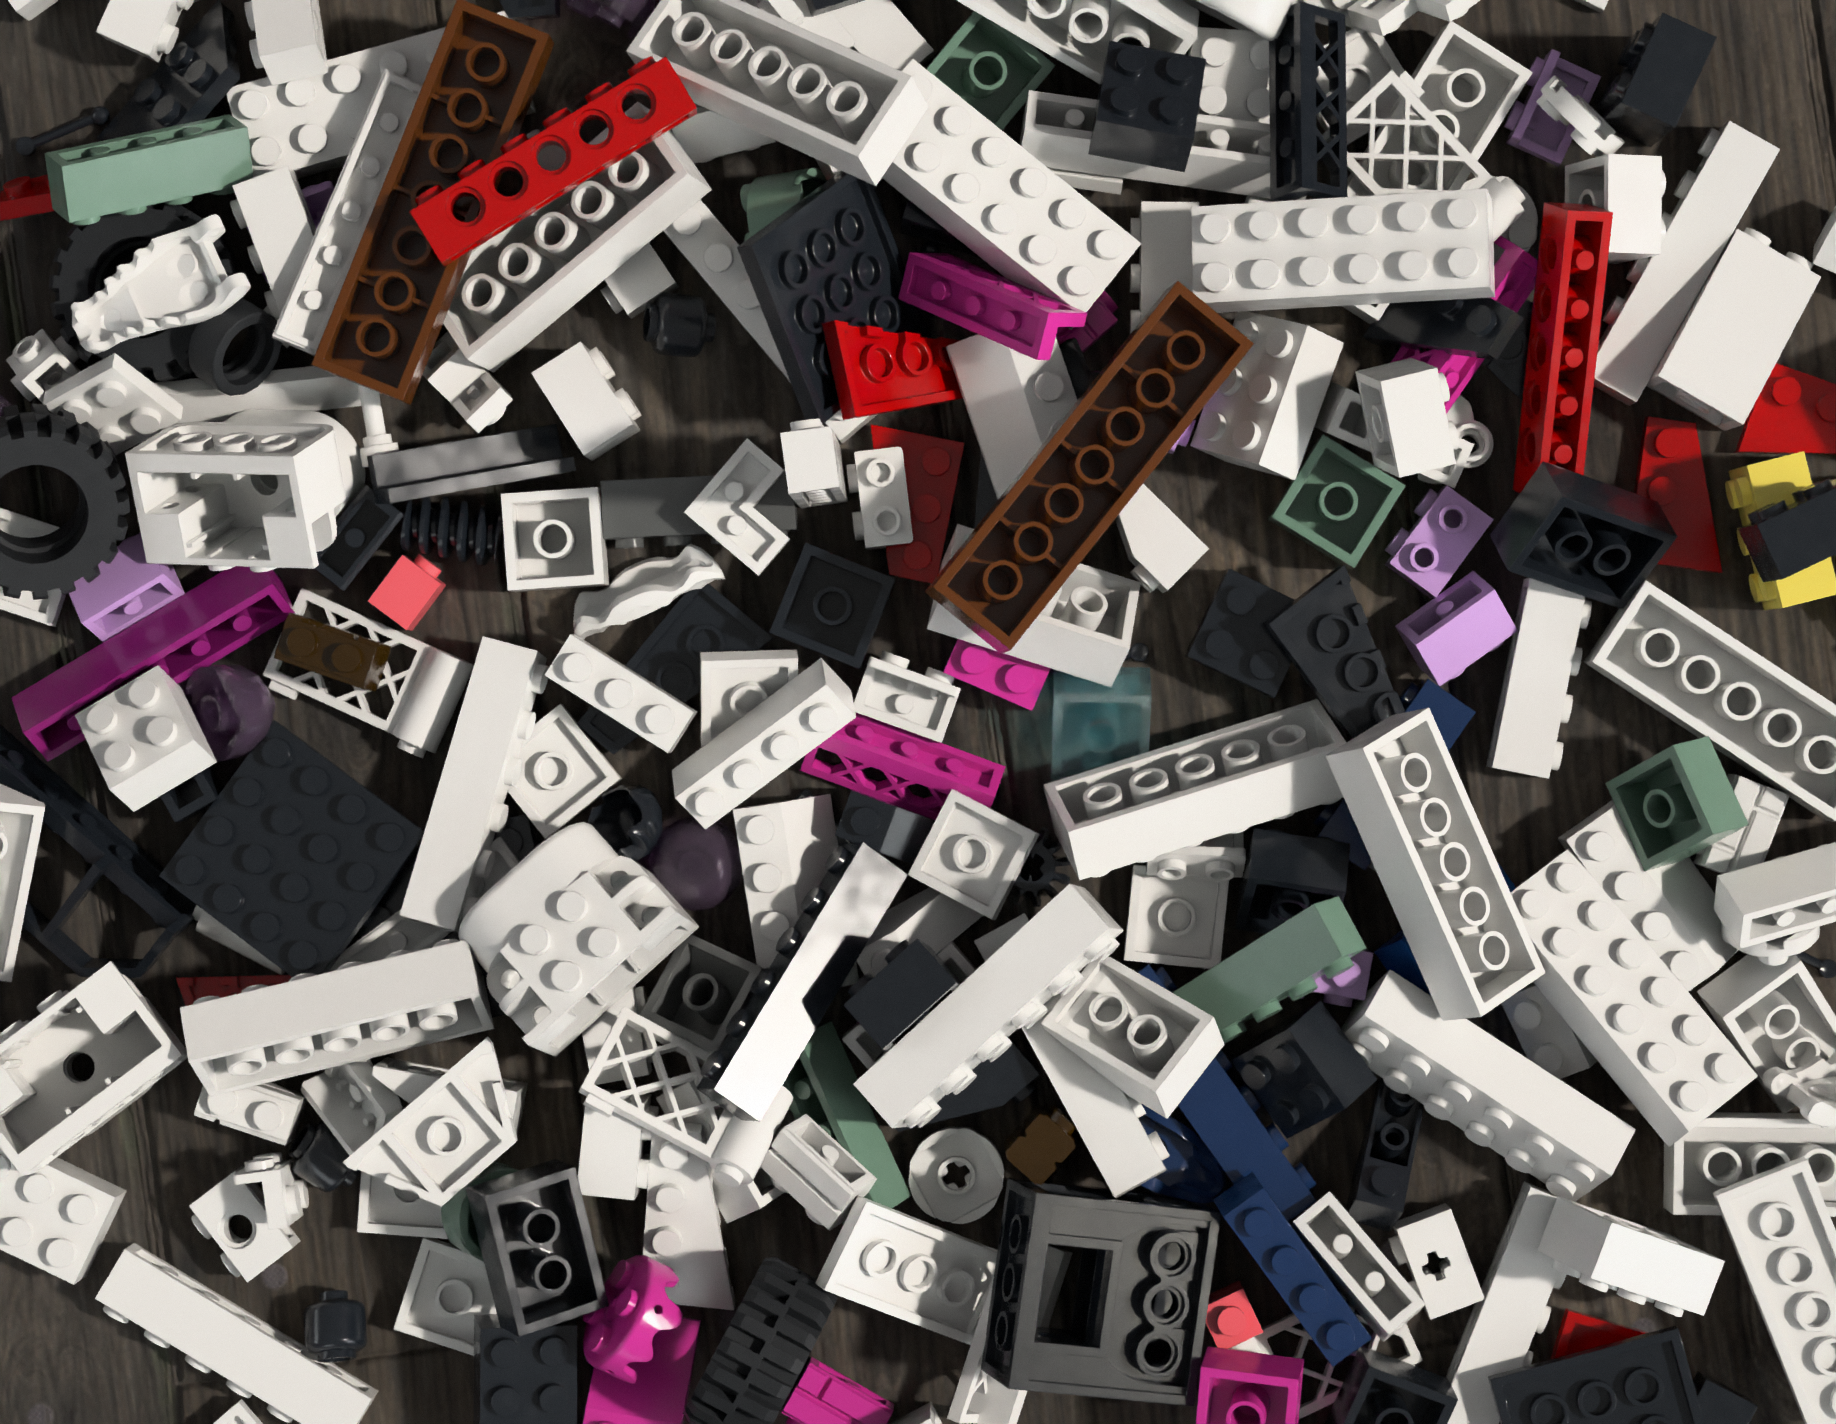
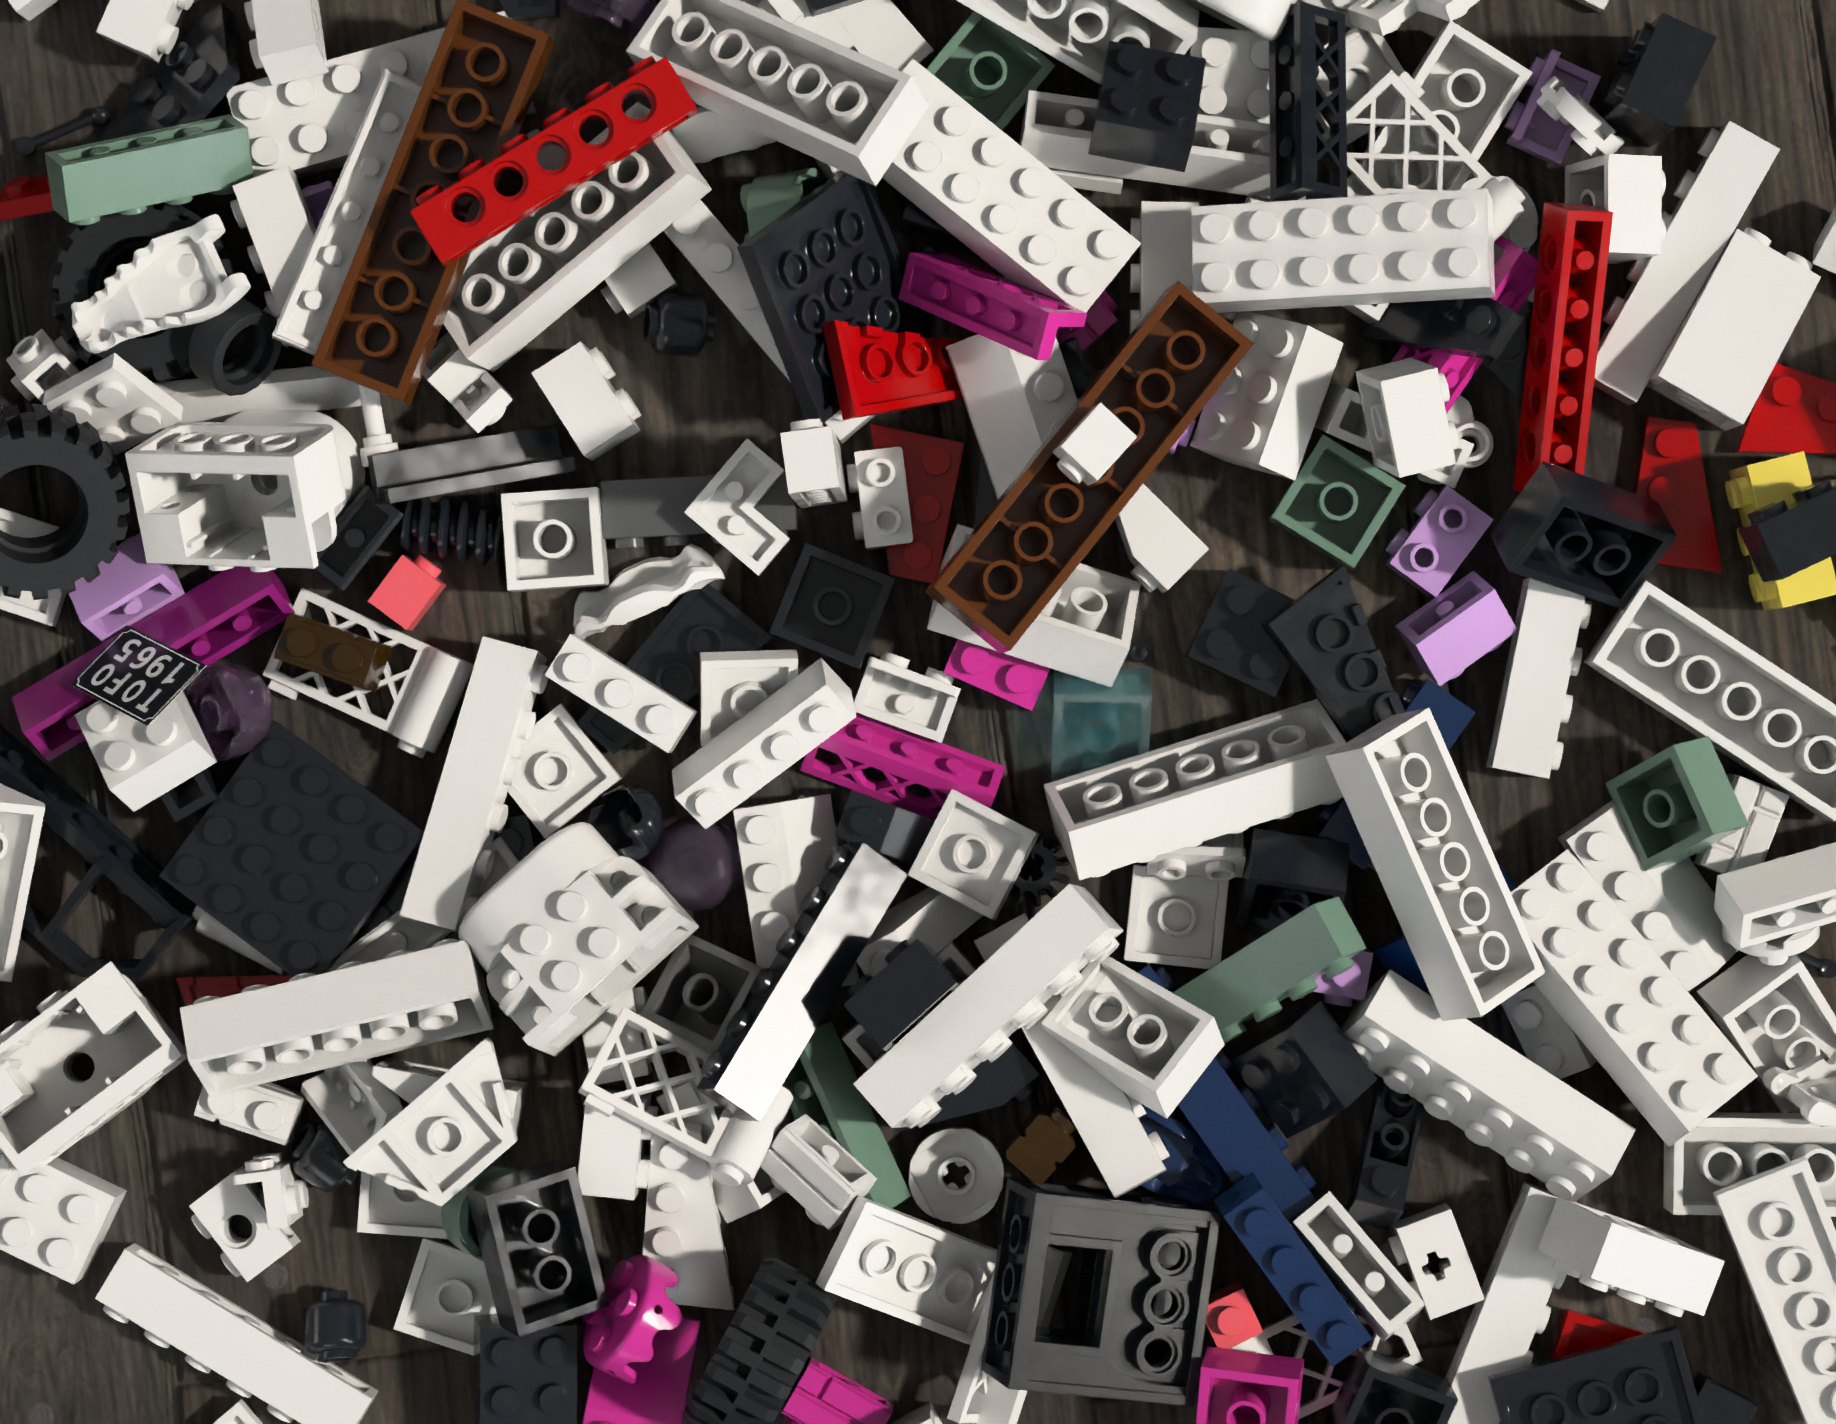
none -> black sticker [70,625,207,726]
none -> white brick [1052,403,1137,486]

